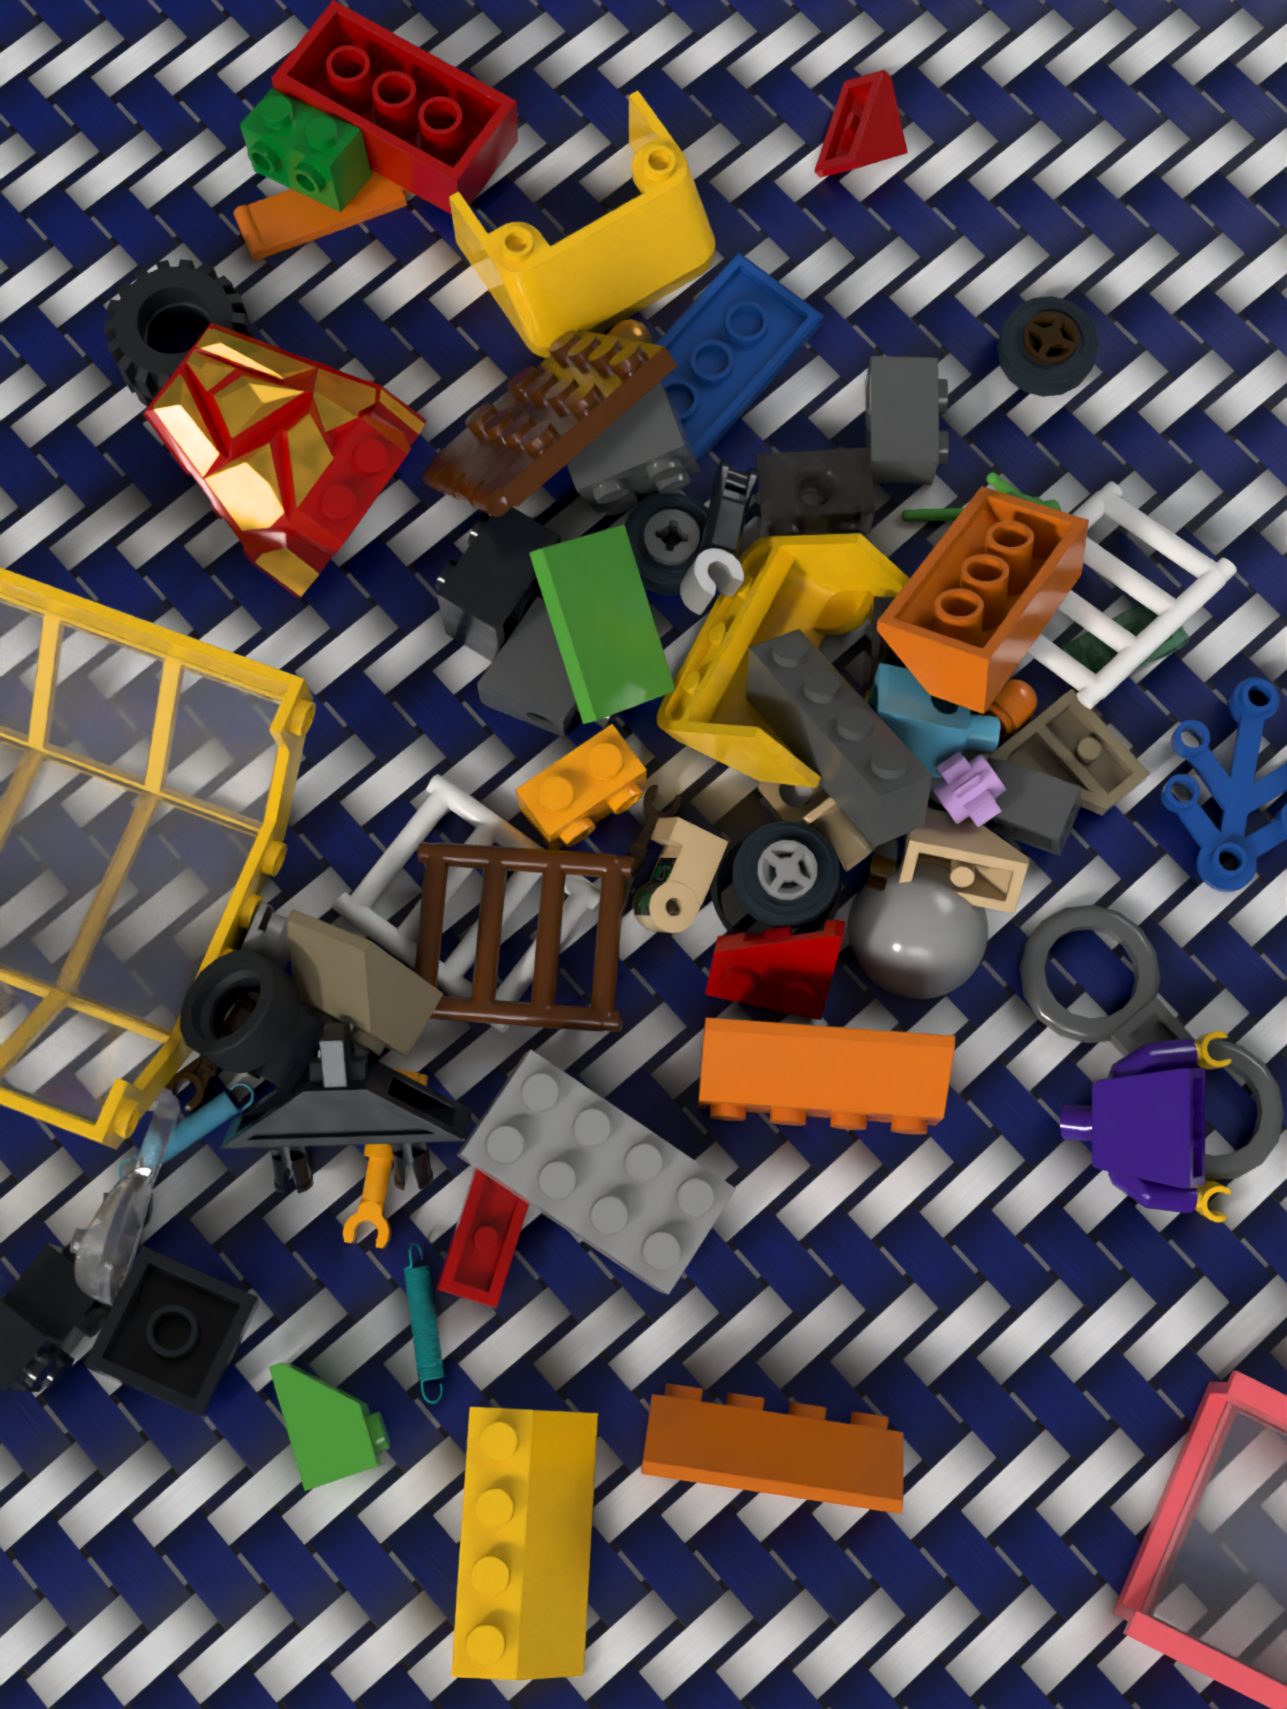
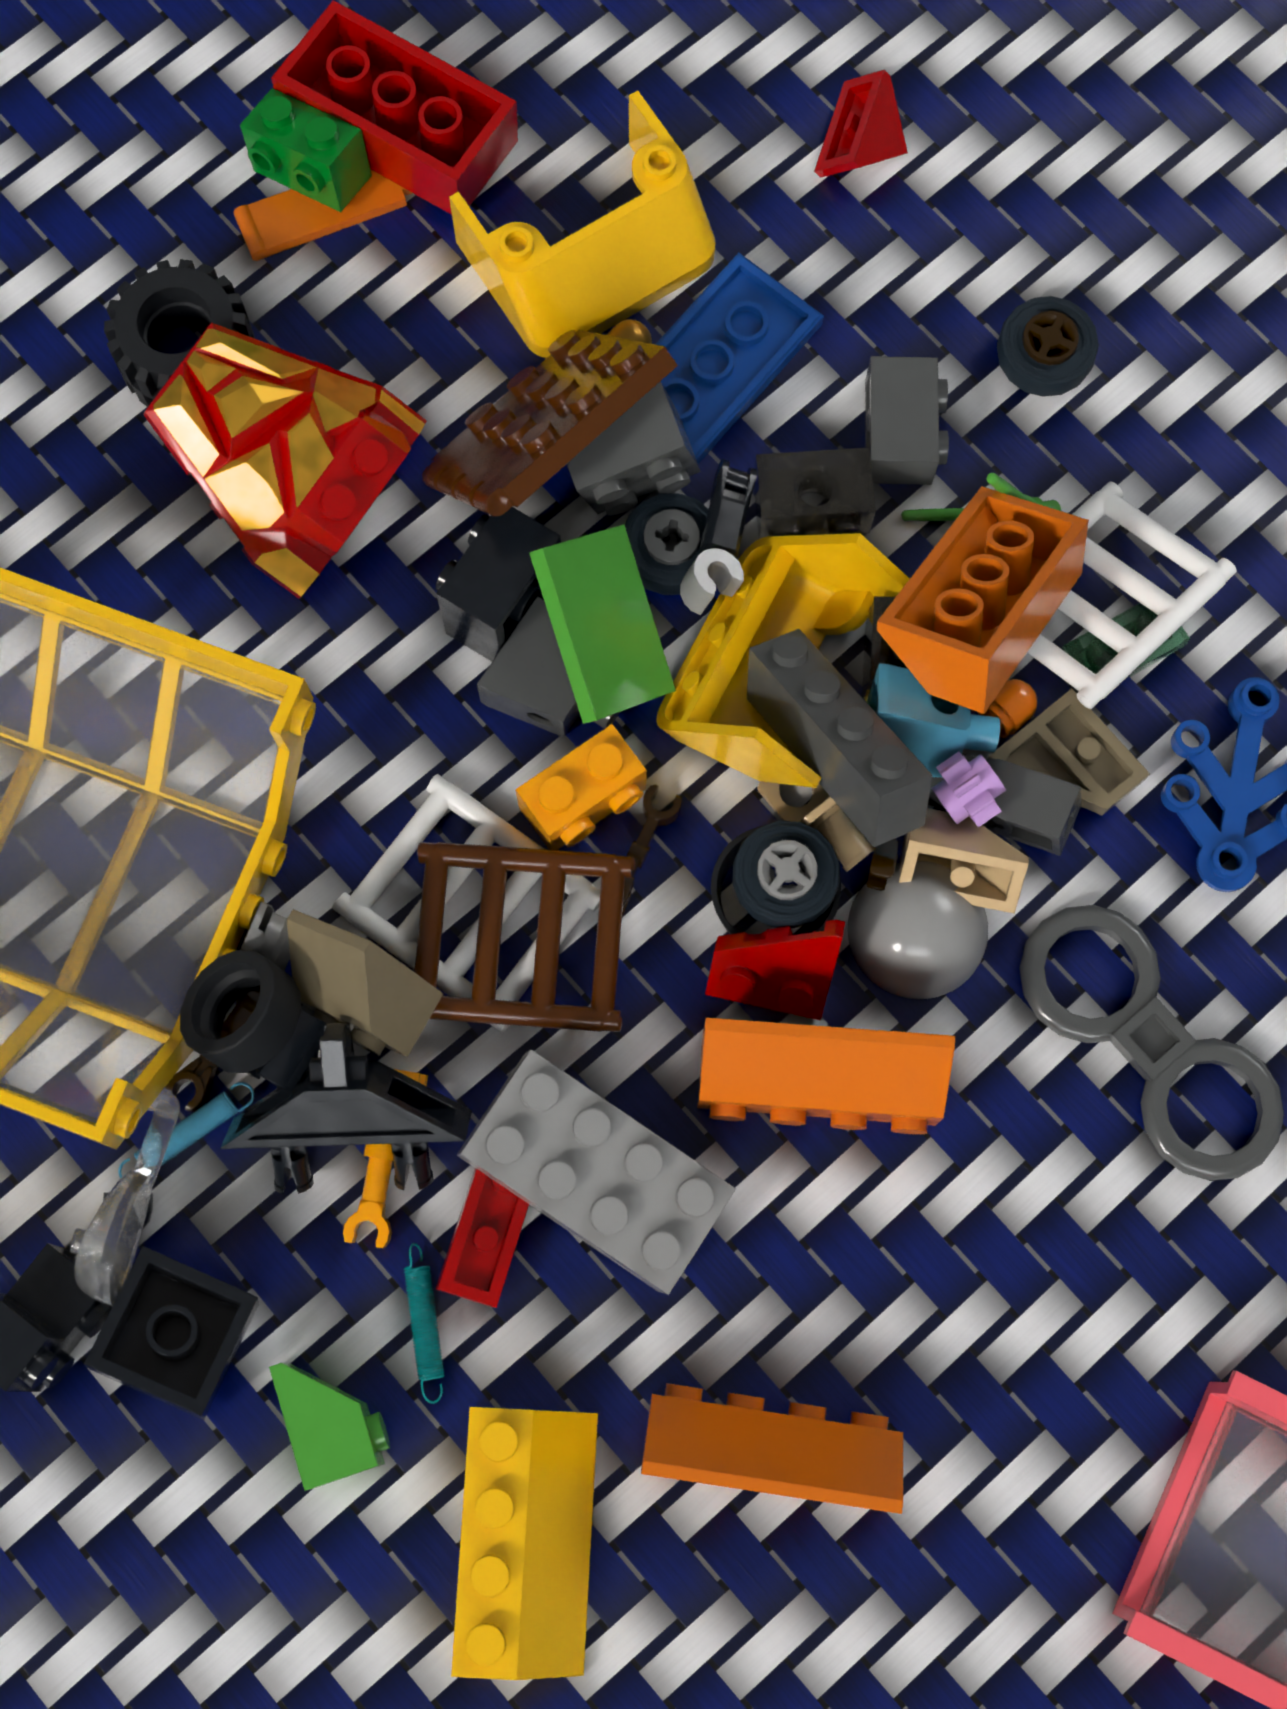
tan leg [632,817,728,933] -> none
dark purple torso [1060,1031,1232,1222] -> none

